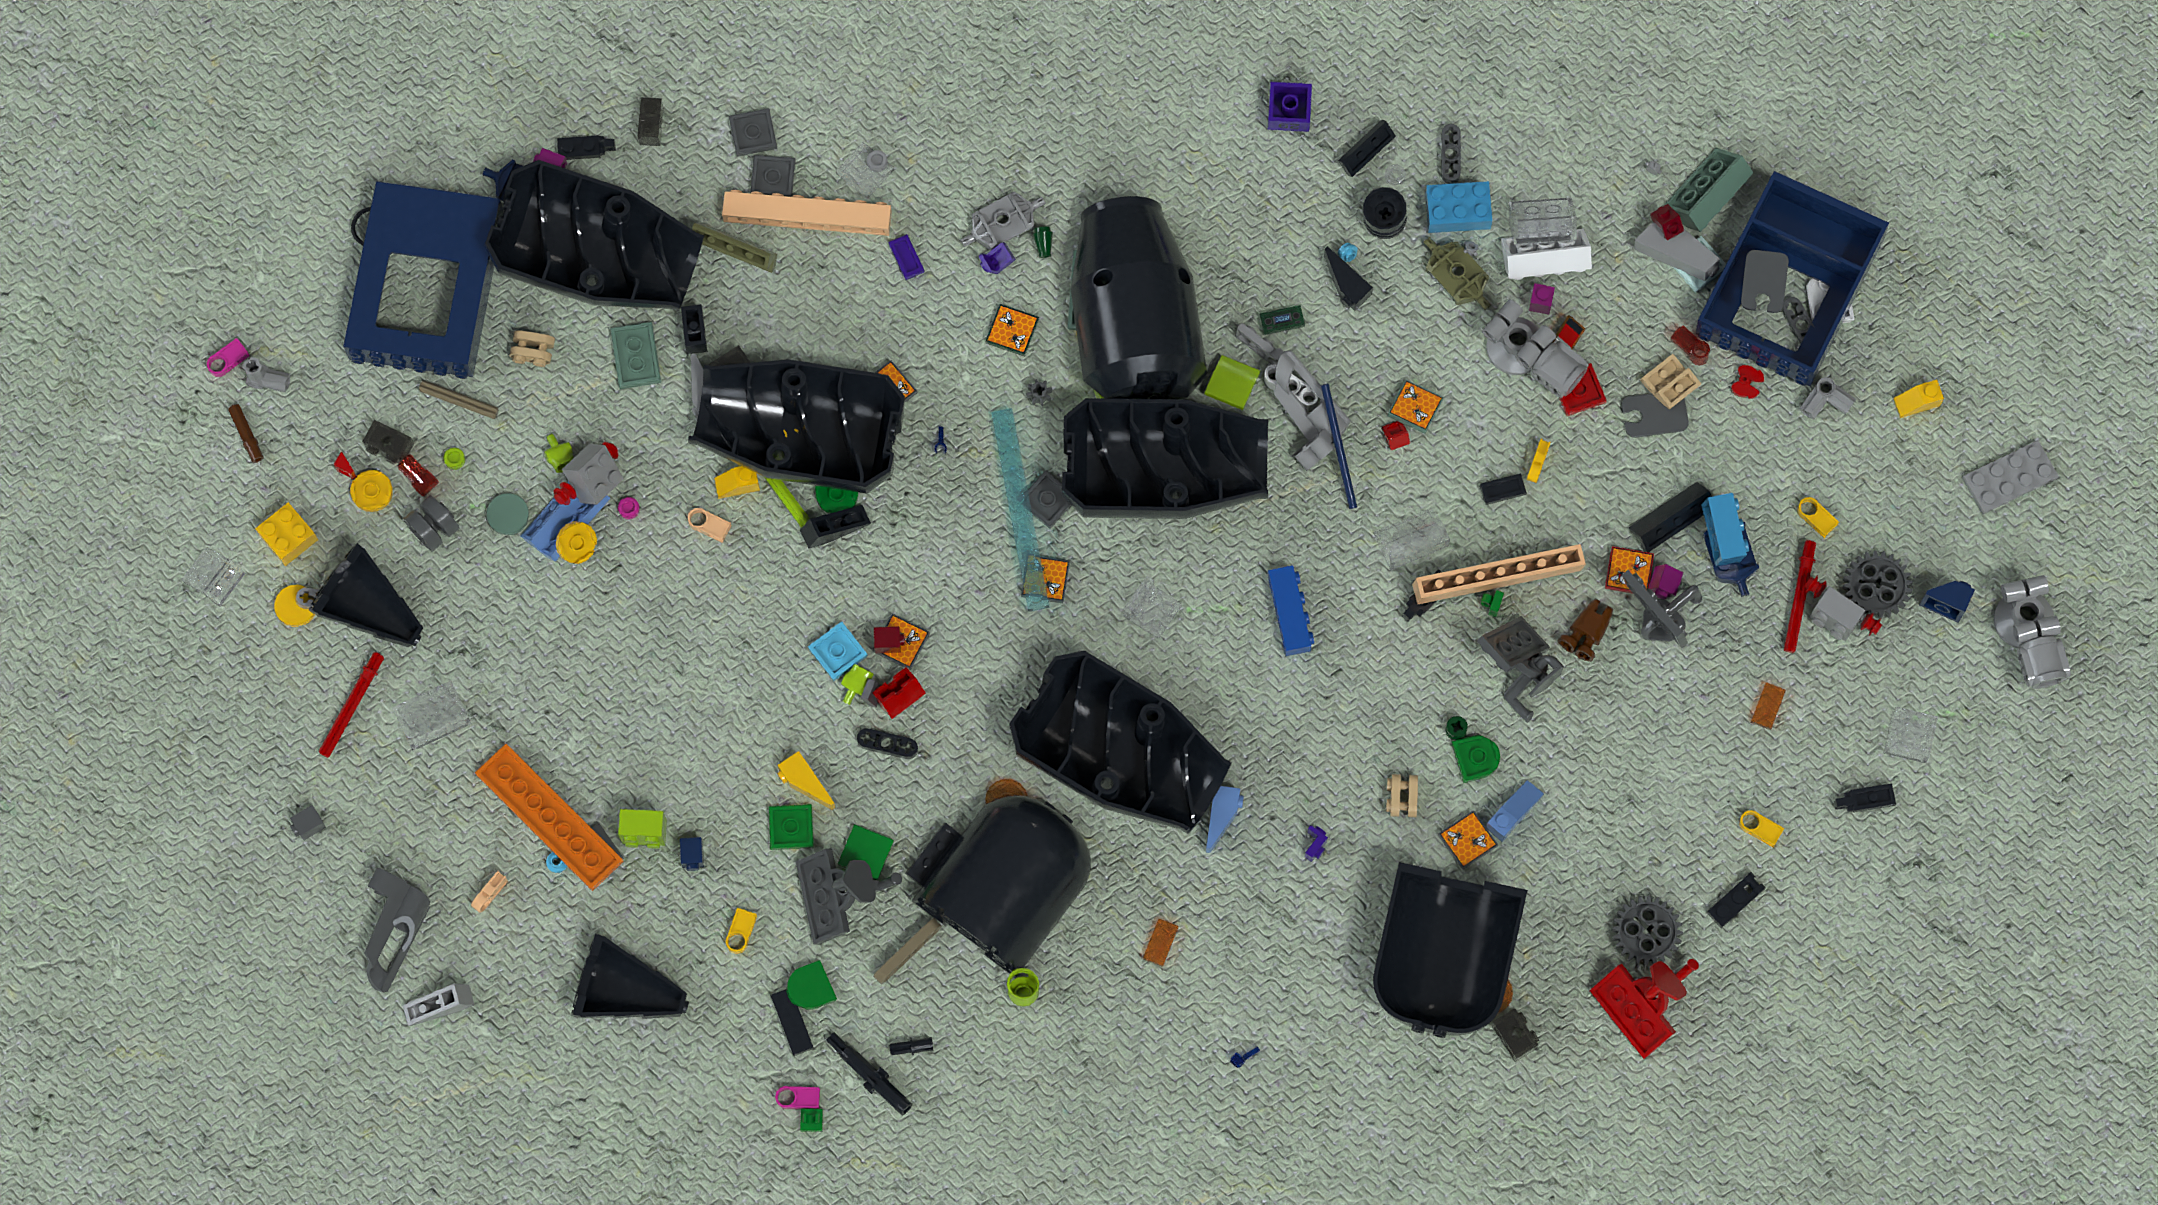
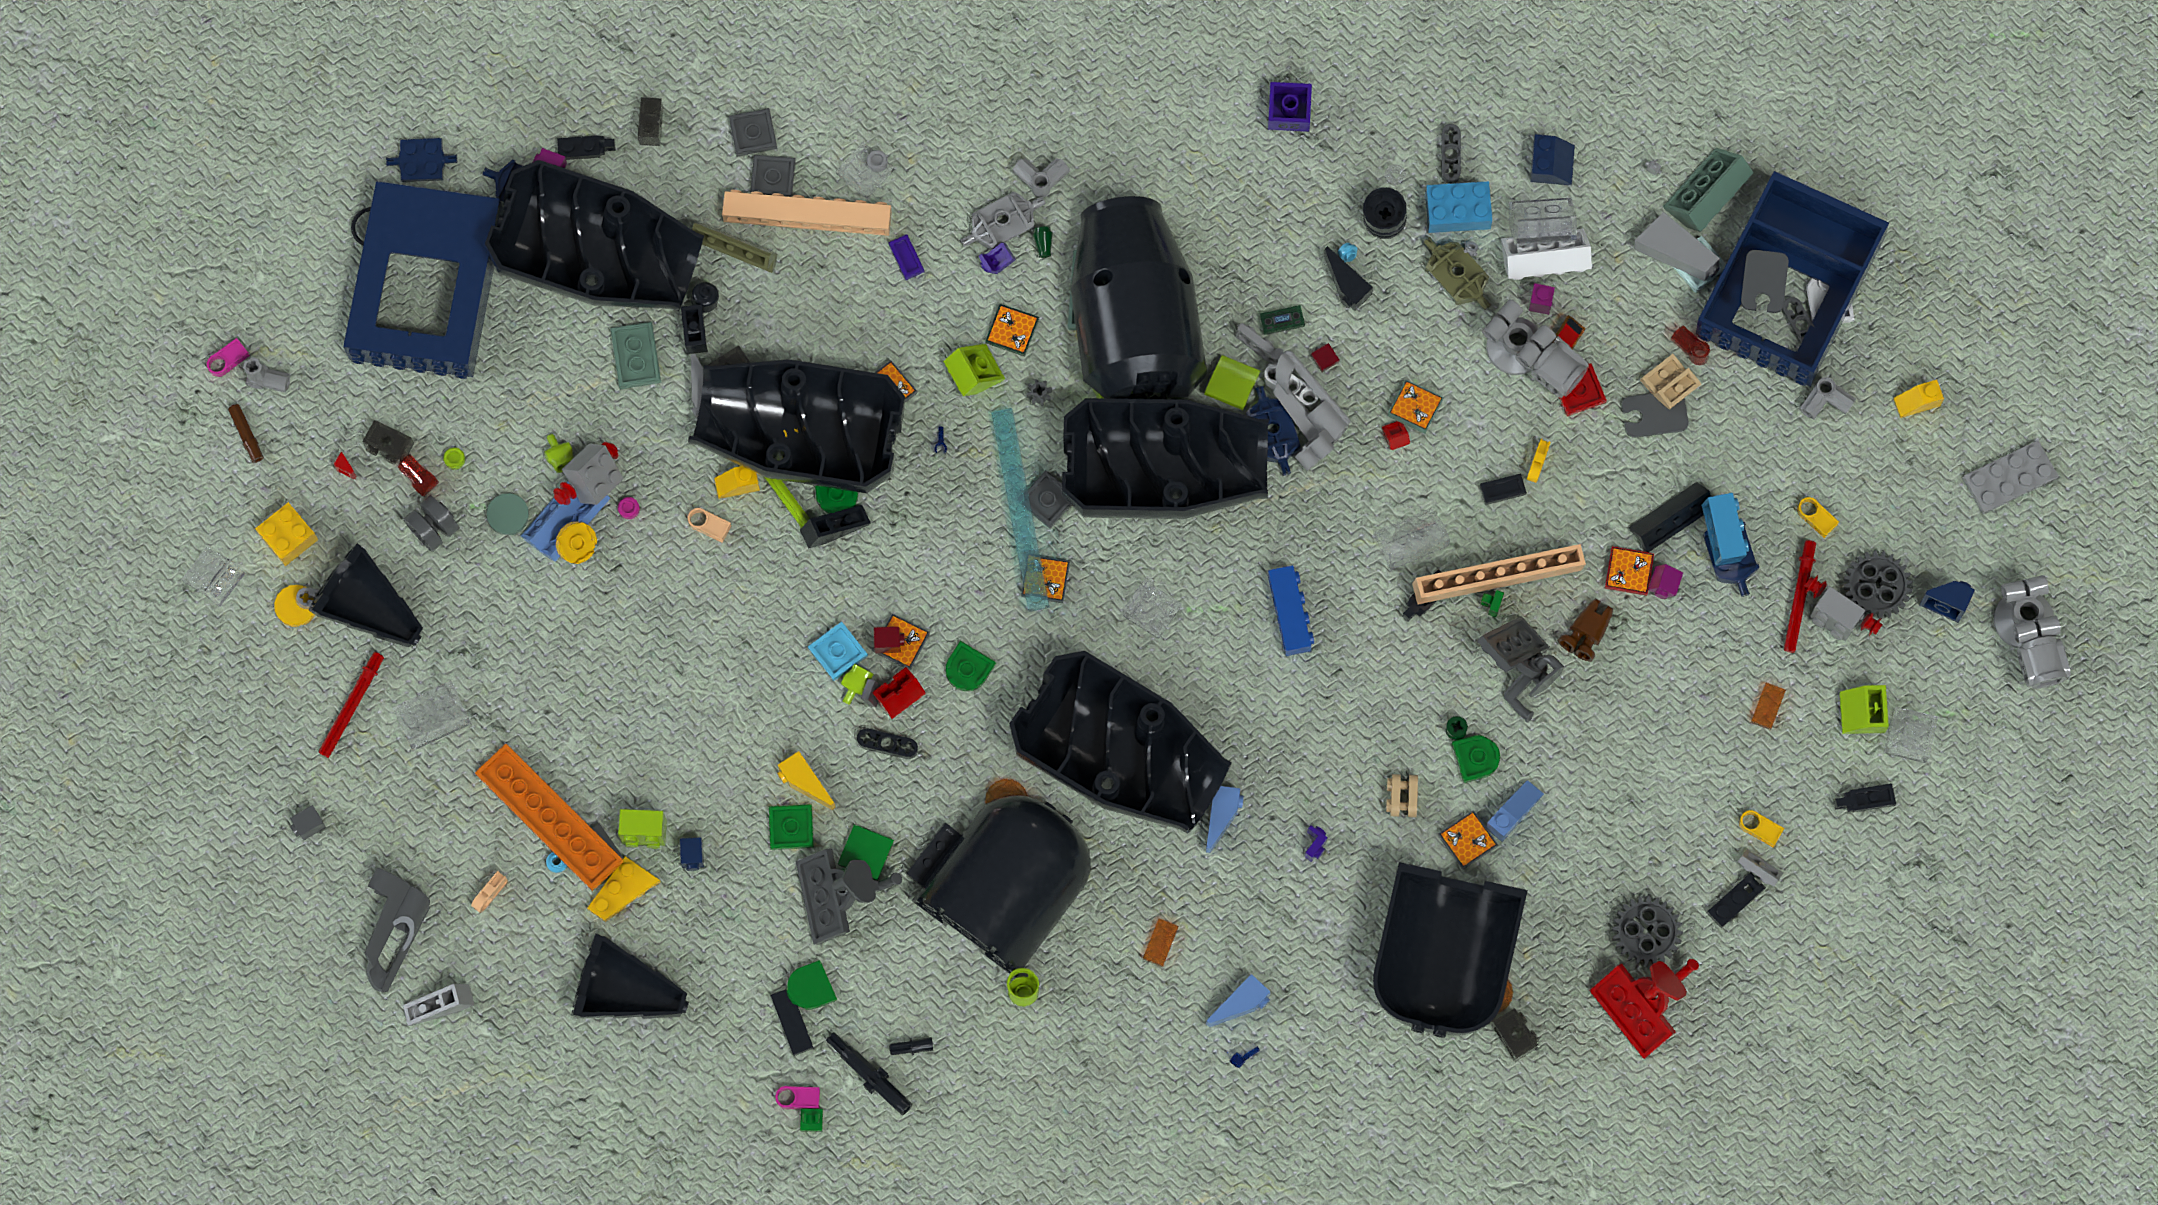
yellow tile [350,470,393,512] -> none
dark tan axle [419,380,499,419] -> none
tan brick [509,330,555,367] -> none
yellow piece [726,908,757,954] -> none
dark tan beam [873,918,942,984] -> none
dark blue piece [1320,383,1357,509] -> none
black plate [1338,120,1396,177] -> none
dark grey plate [1622,570,1702,649] -> none
dark red bracket [1650,204,1684,240] -> none
red piece [1731,365,1764,399] -> none
none -> dark blue plate [386,138,458,182]
none -> yellow wing [587,856,661,922]
none -> black head [691,282,719,313]
none -> lime slope [943,344,1005,397]
none -> green tile [946,641,997,692]
none -> light grey piece [1013,158,1070,197]
none -> medium blue slope [1206,974,1270,1028]
none -> dark blue plate [1246,386,1301,476]
none -> dark red tile [1311,343,1340,372]
none -> dark blue slope [1530,134,1575,186]
none -> light grey plate [1738,848,1783,887]
none -> lime slope [1839,685,1889,734]

